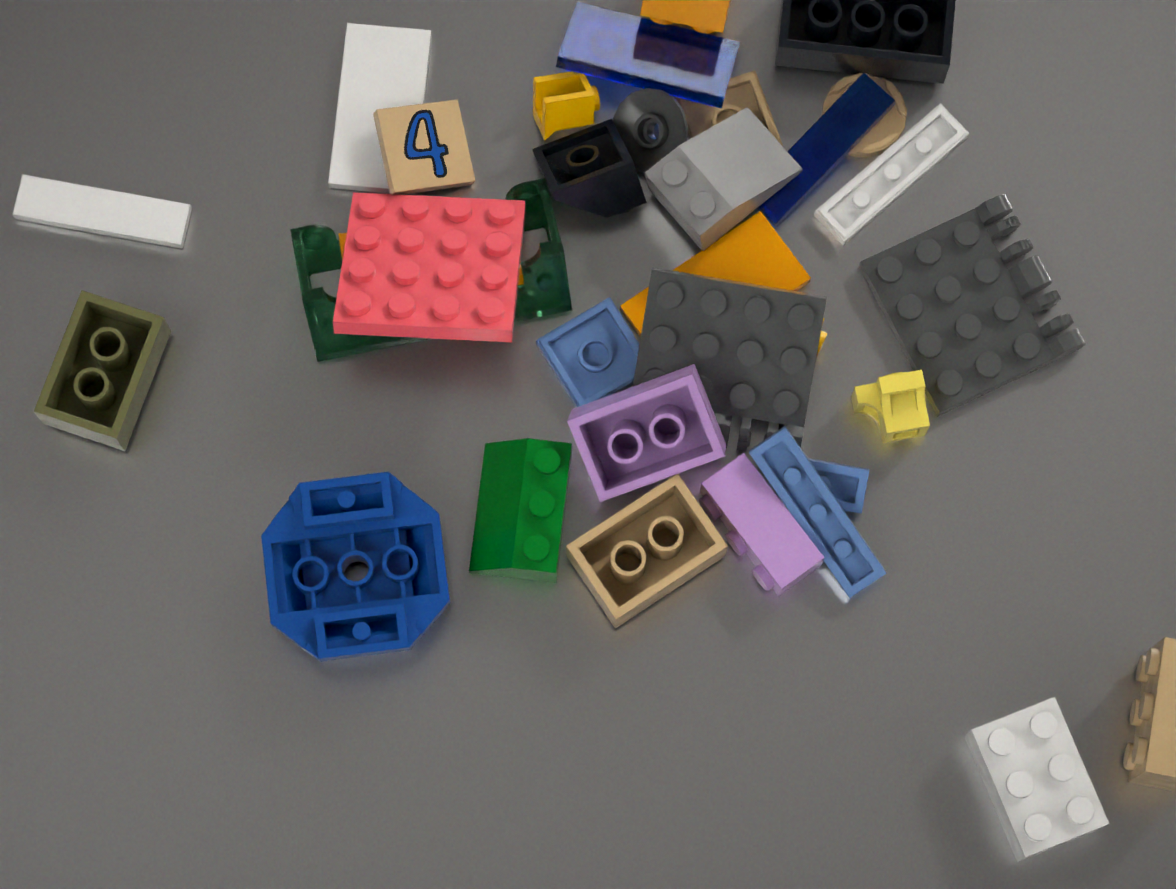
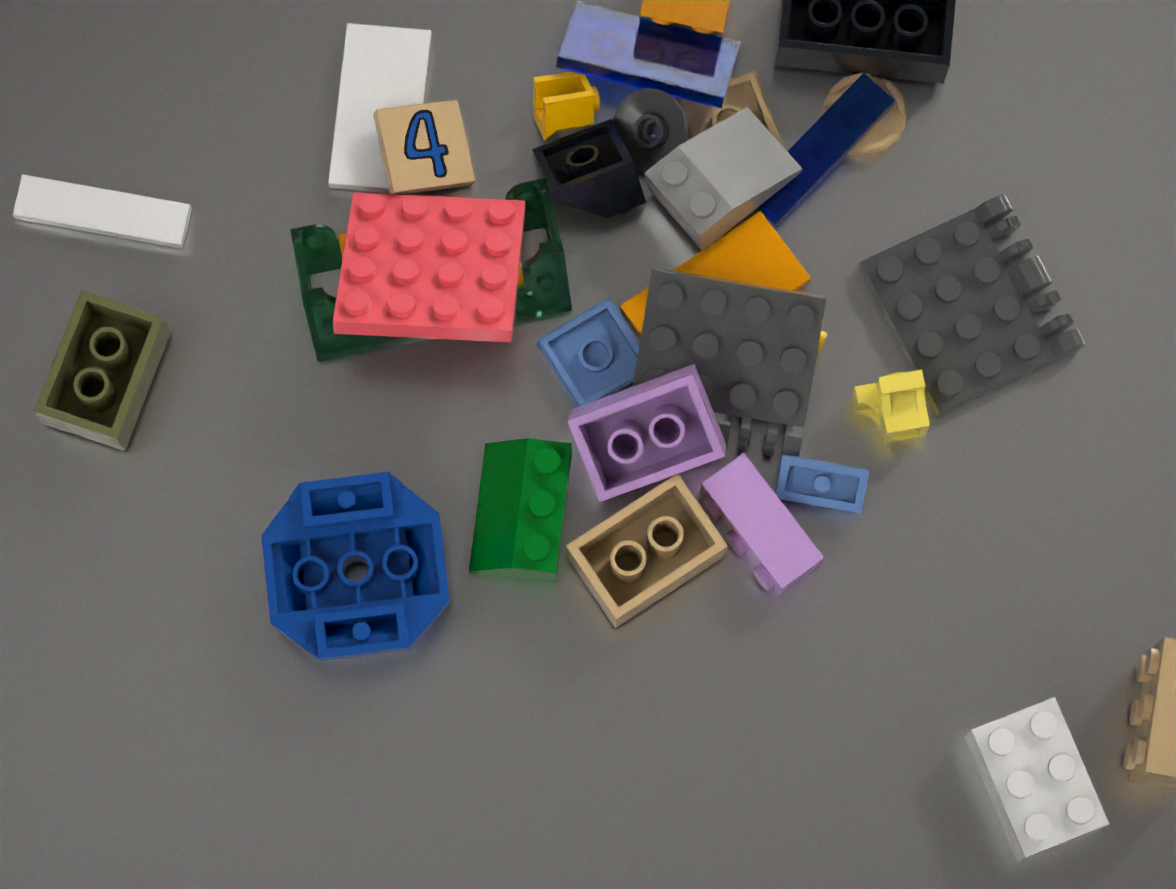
medium blue plate [749,426,886,598] -> none
white tile [814,103,970,246] -> none

